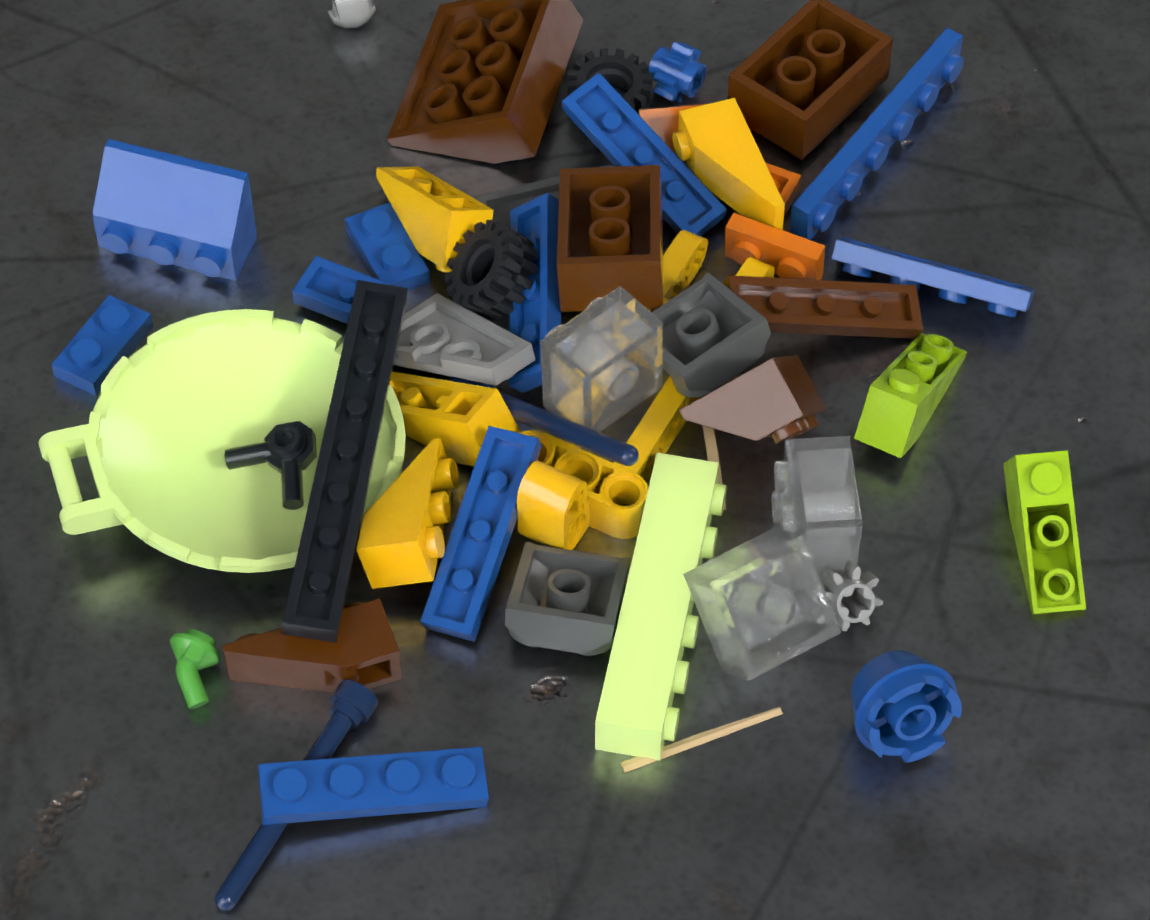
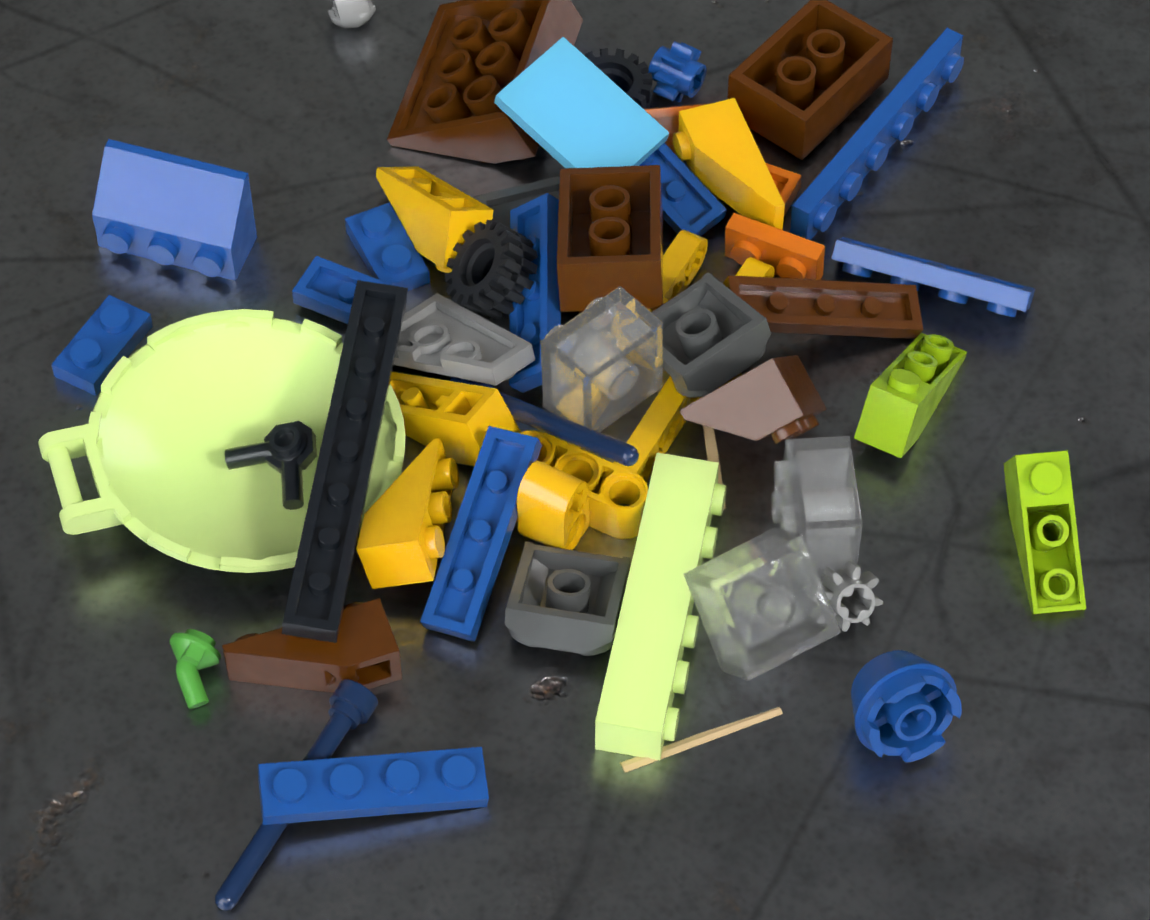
none -> medium azure tile [494,37,669,169]

